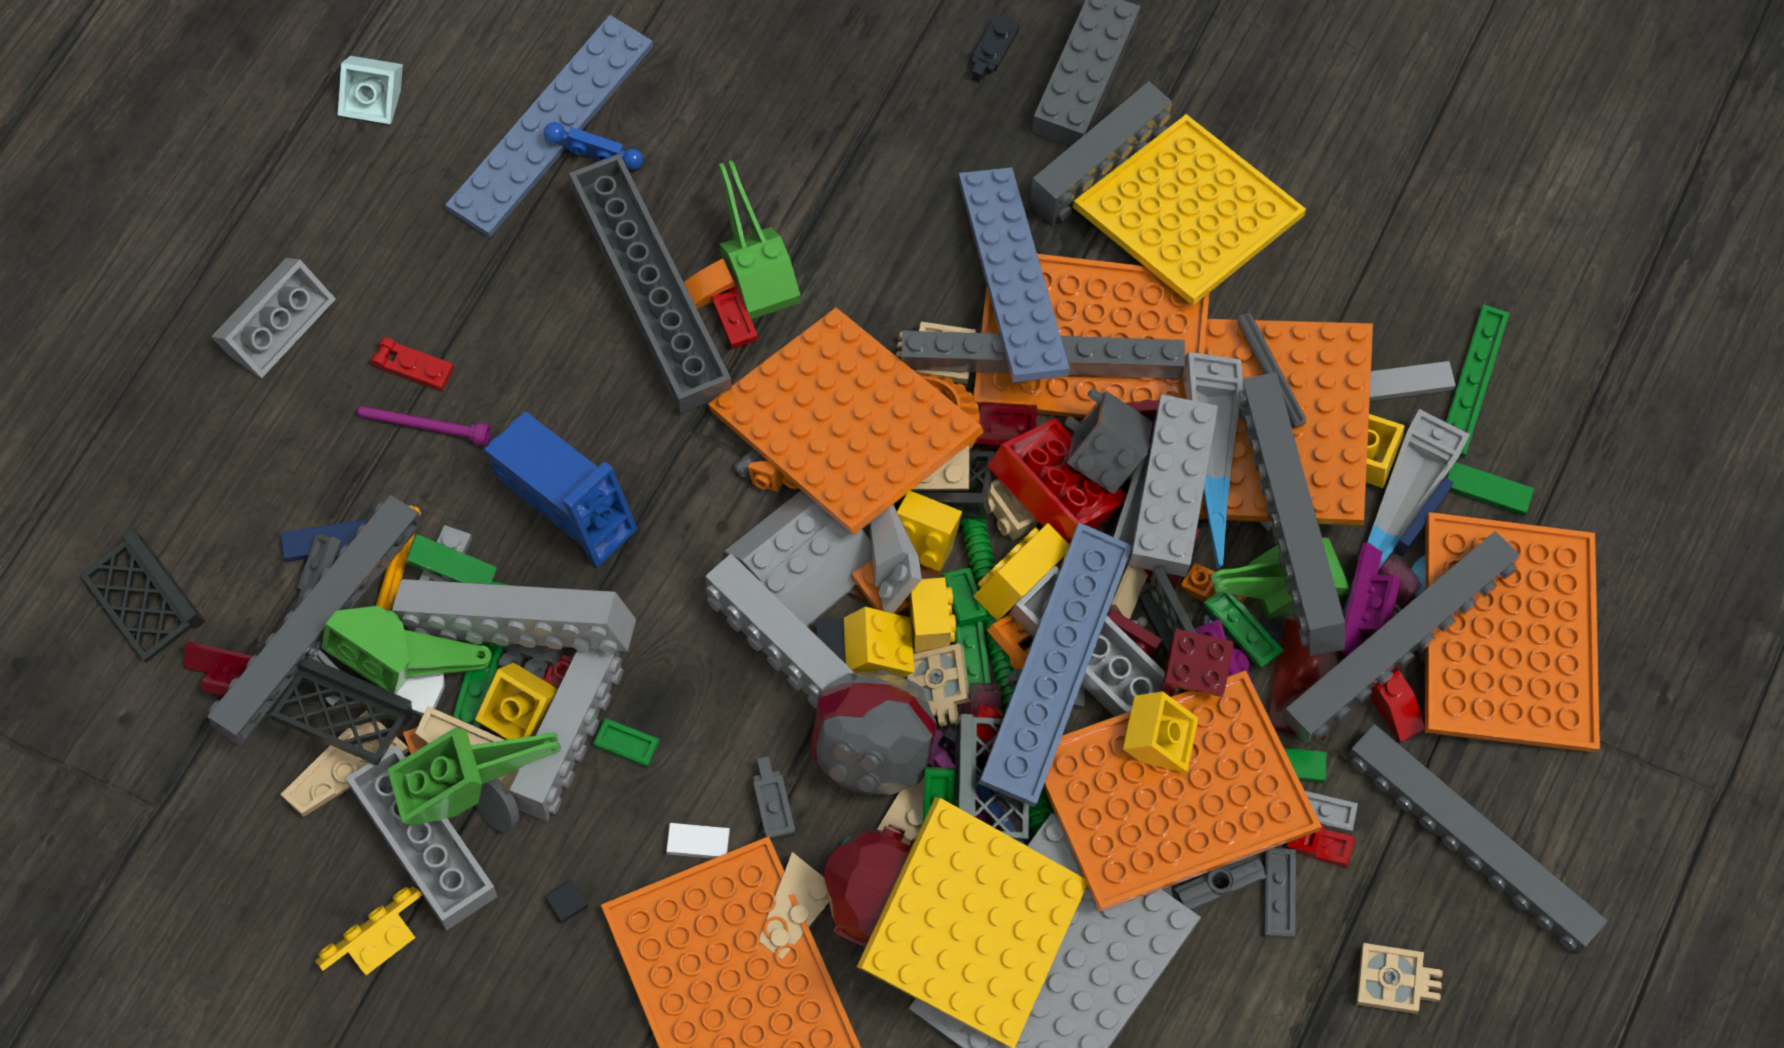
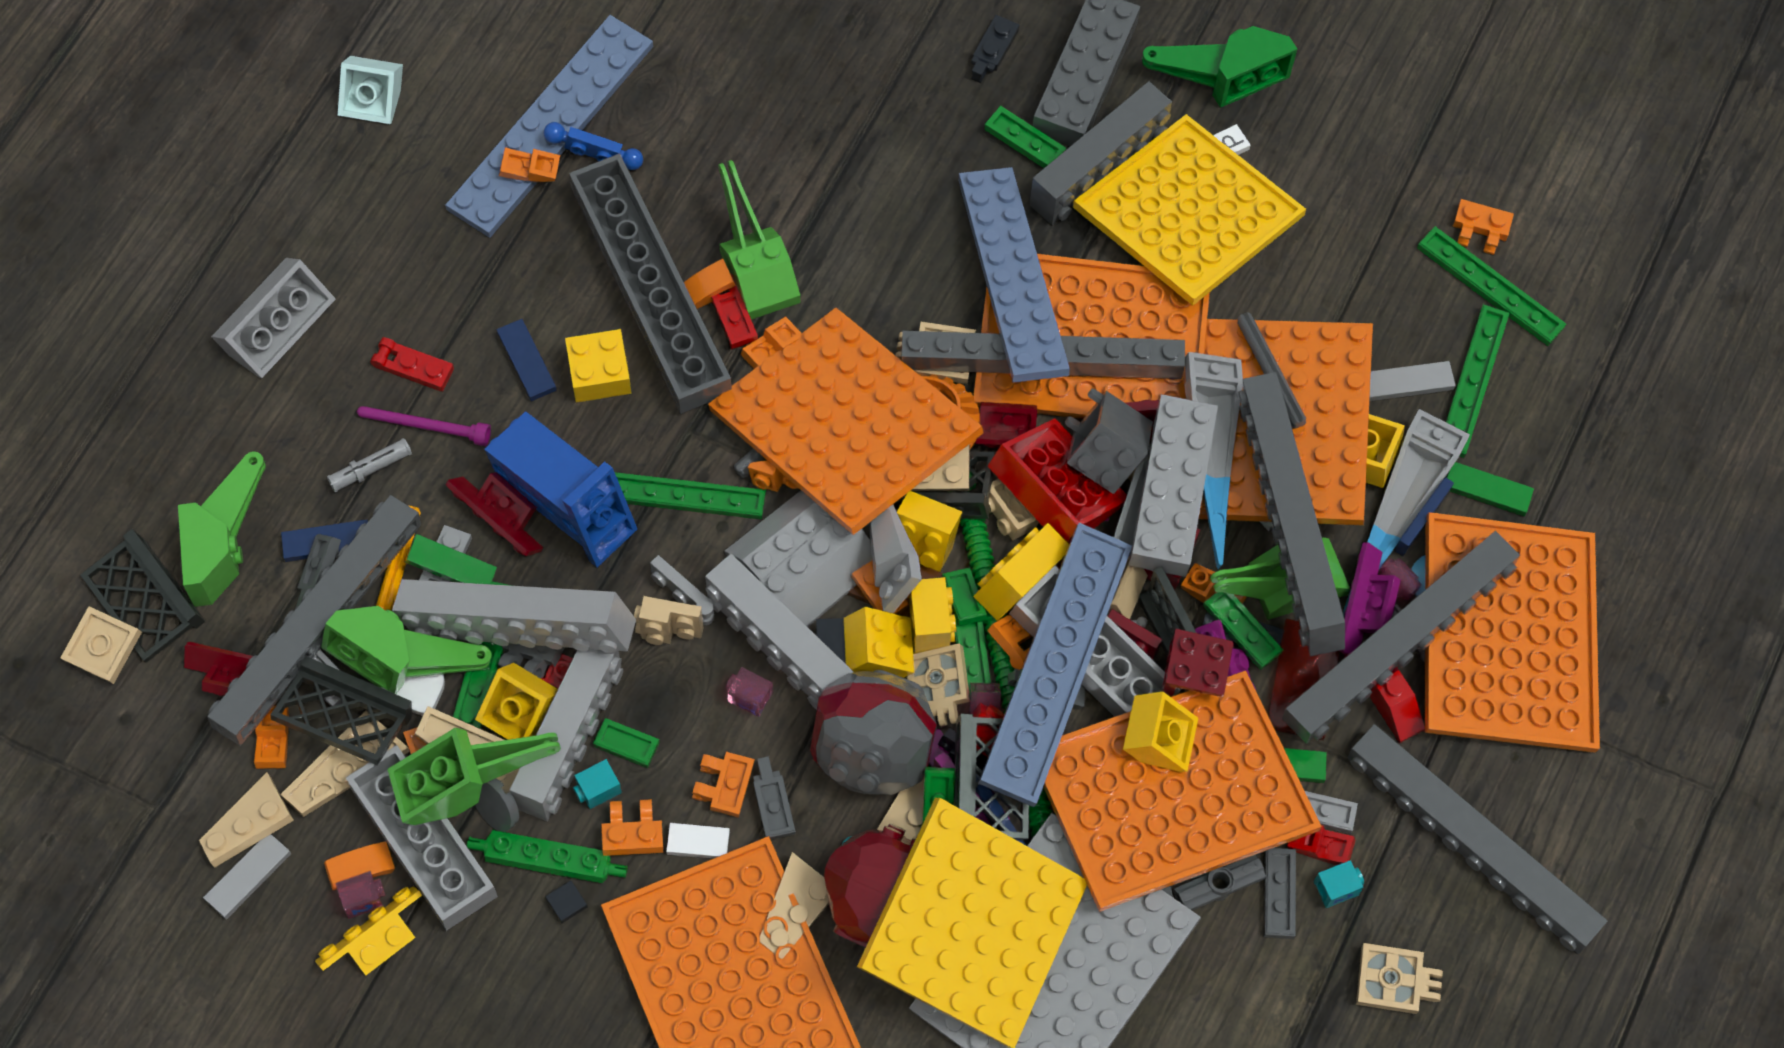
none -> tan plate [60,606,142,684]
none -> bright green slope [178,452,266,607]
none -> tan wing [199,772,294,868]
none -> light grey tile [203,834,291,920]
none -> orange slope [254,706,289,769]
none -> orange slope [324,841,395,890]
none -> light grey pin [327,438,412,492]
none -> clear pink brick [335,871,386,919]
none -> dark red bracket [445,472,544,556]
none -> green plate [467,830,628,883]
none -> dark blue tile [496,319,557,401]
none -> orange slope [499,148,560,182]
none -> yellow brick [565,329,631,403]
none -> teal brick [573,759,622,809]
none -> orange plate [602,799,663,856]
none -> green tile [615,472,766,520]
none -> tan plate [634,596,704,645]
none -> light grey plate [650,555,714,625]
none -> orange plate [692,752,755,818]
none -> clear pink brick [726,667,773,717]
none -> orange slope [741,317,801,369]
none -> green plate [984,106,1067,168]
none -> green slope [1142,26,1297,108]
none -> white tile [1214,124,1250,155]
none -> teal brick [1314,860,1364,908]
none -> green tile [1417,226,1566,346]
none -> orange plate [1453,199,1514,255]

